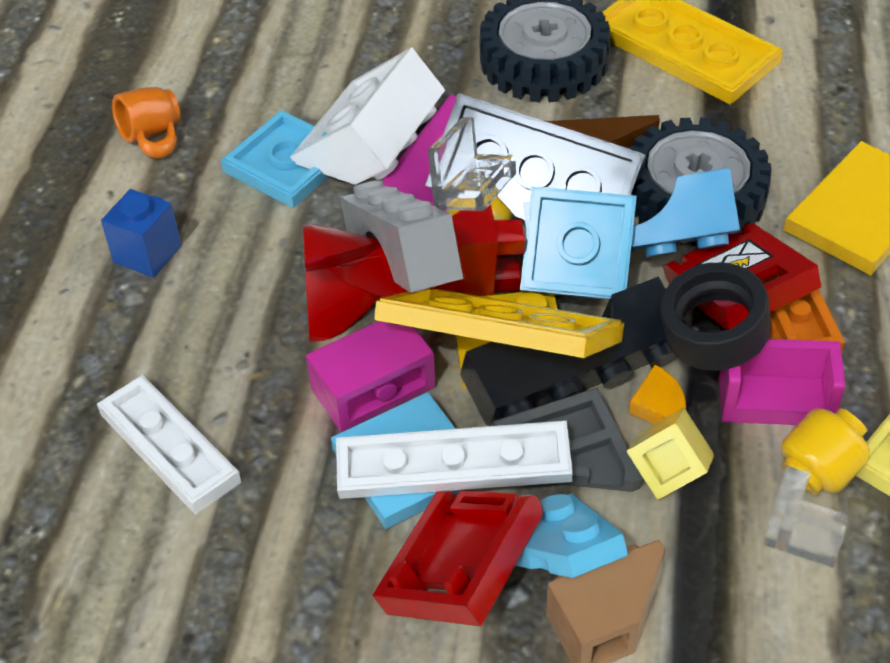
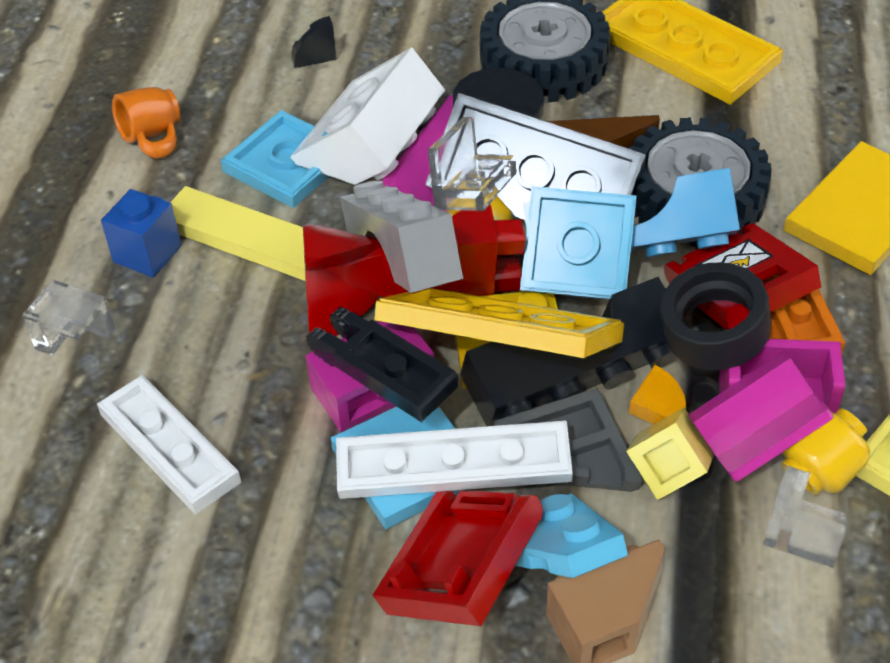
none -> clear panel [22,279,115,356]
none -> light yellow tile [170,186,305,281]
none -> black tile [291,16,337,68]
none -> black hinge [306,307,458,423]
none -> black tile [453,68,544,120]
none -> dark pink panel [688,351,834,482]

